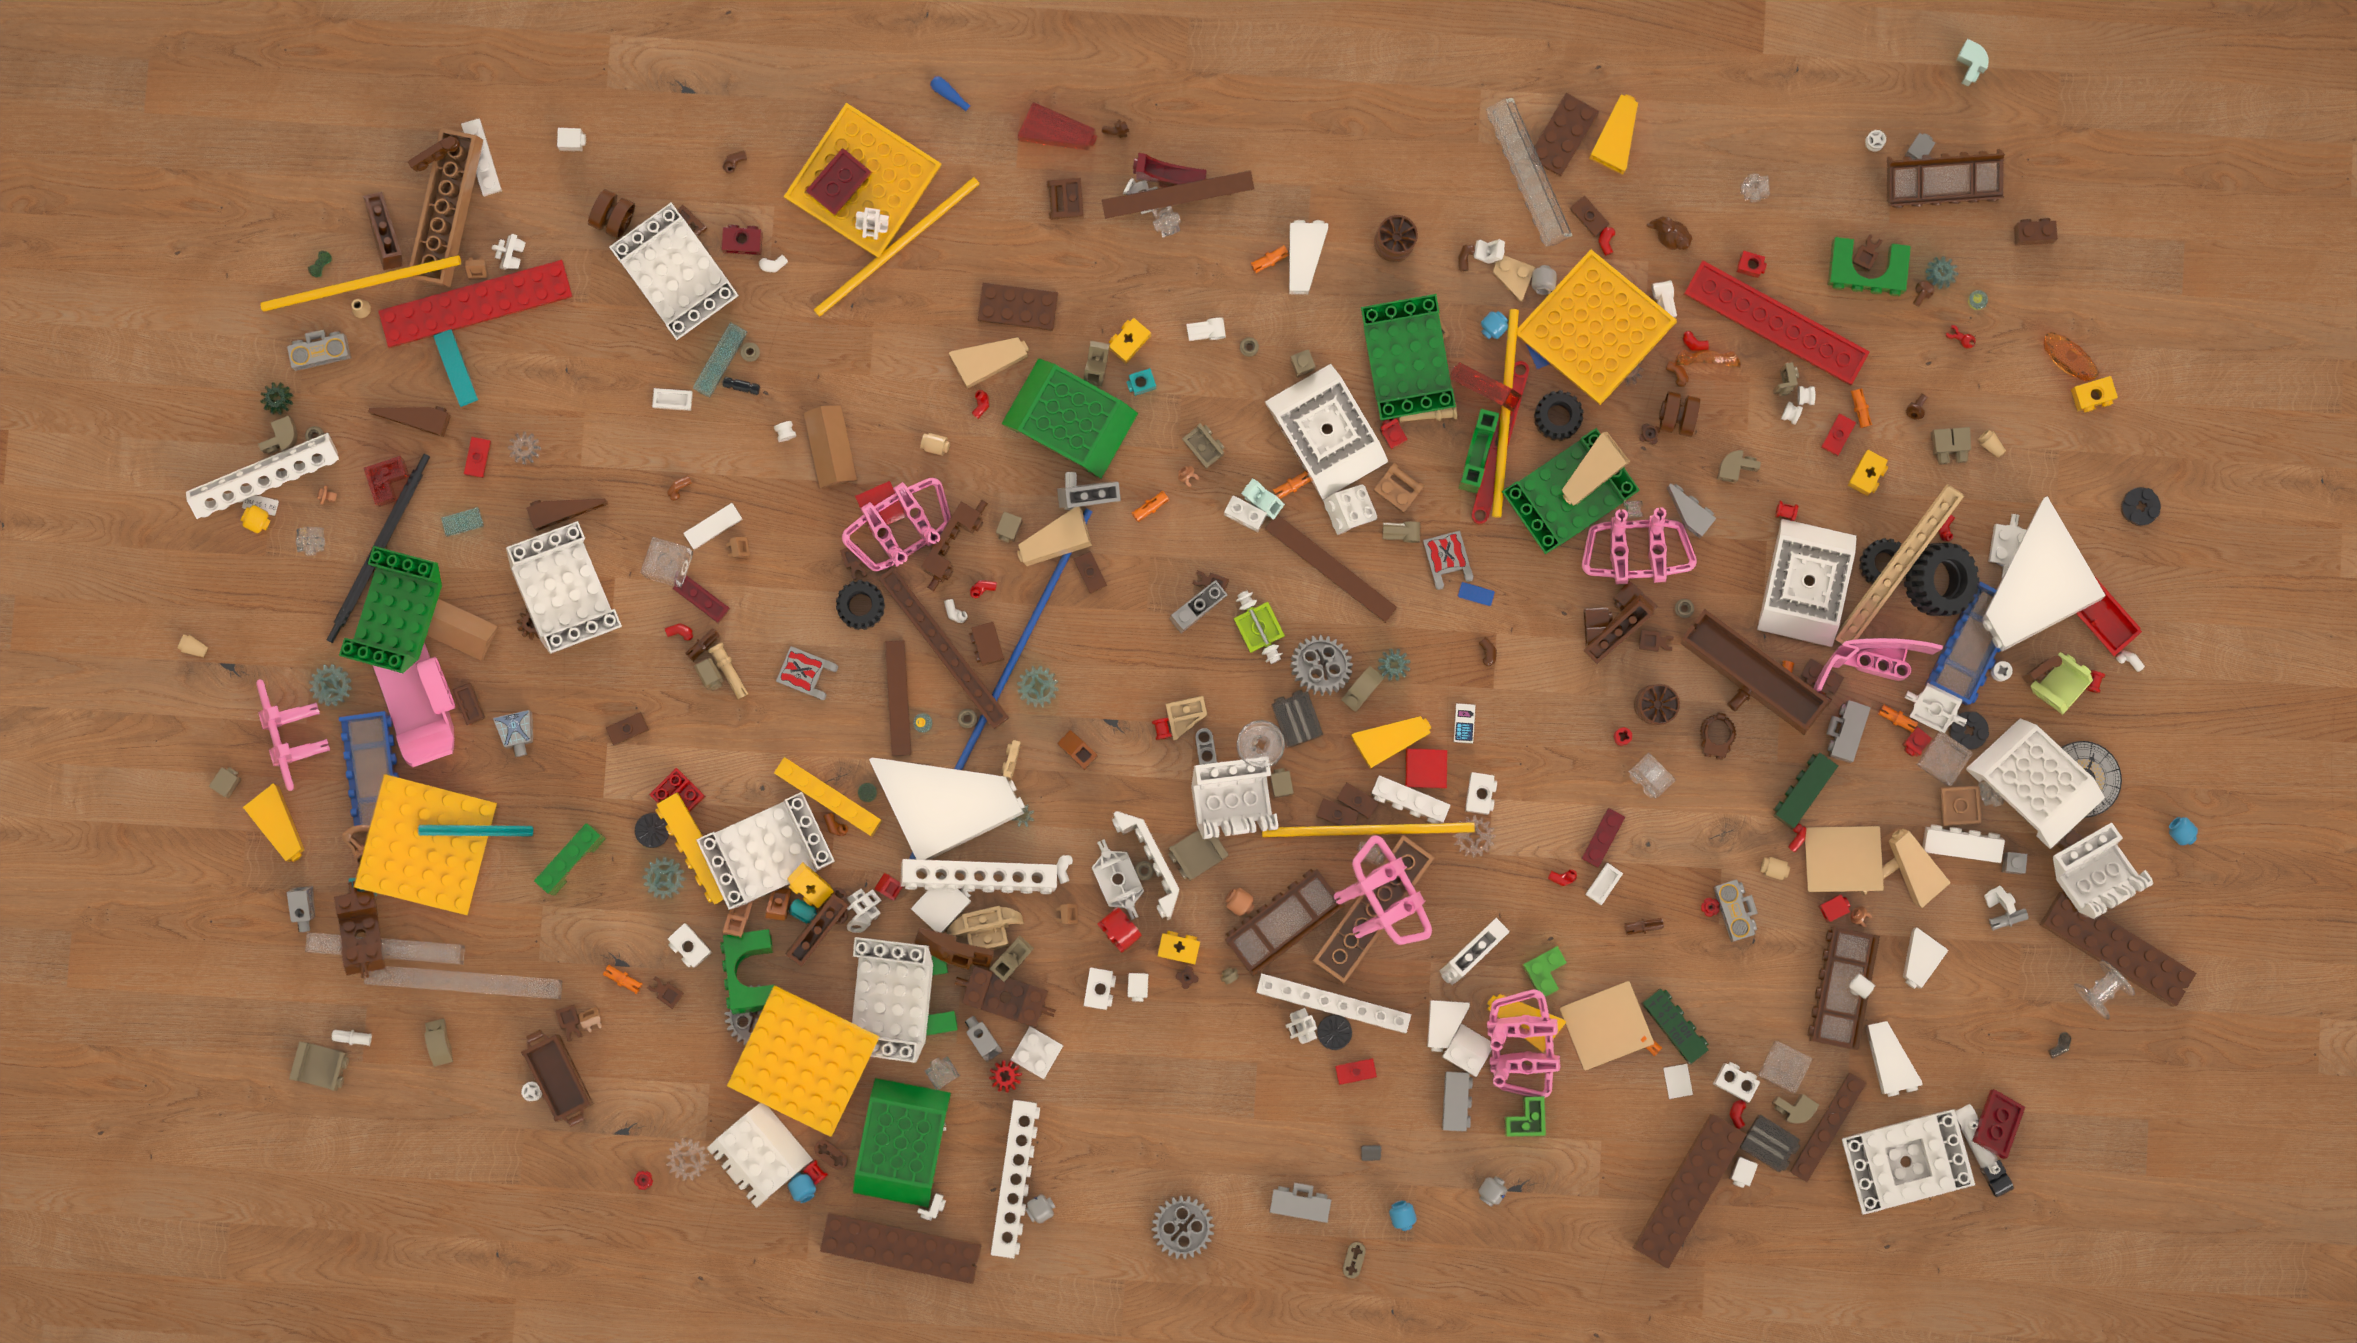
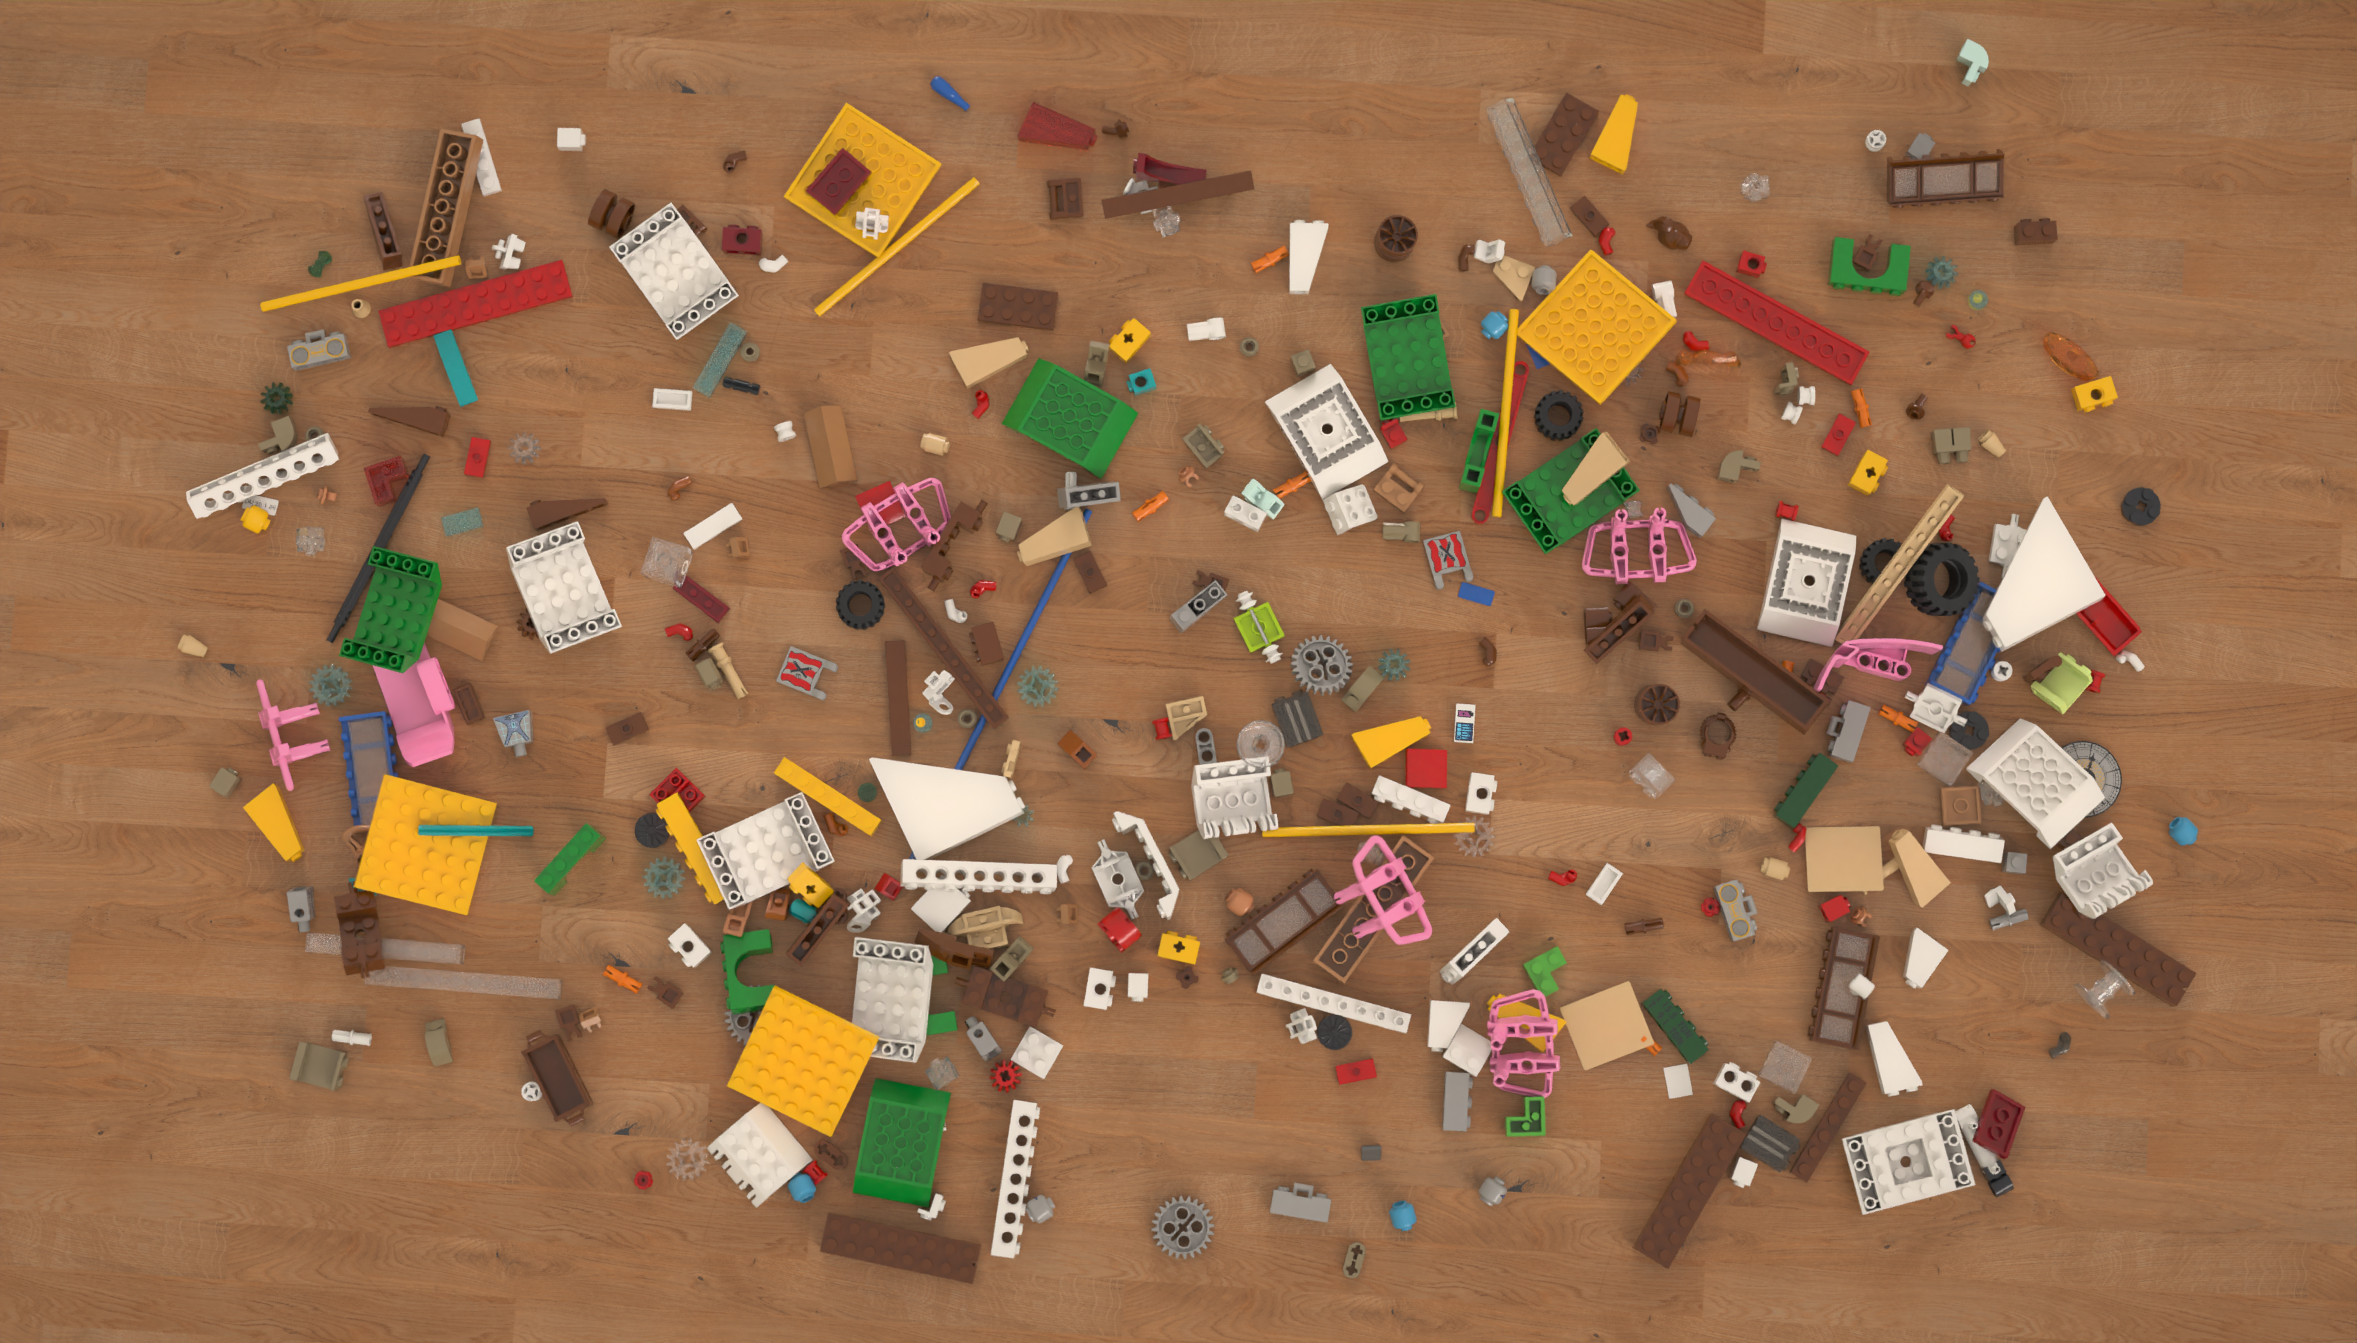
reddish brown hinge [408,136,461,172] -> none
reddish brown tile [1265,514,1397,623] -> none
clear red slope [1450,362,1522,412] -> none
dark red plate [1581,808,1625,868] -> none
none -> white piece [923,670,955,715]

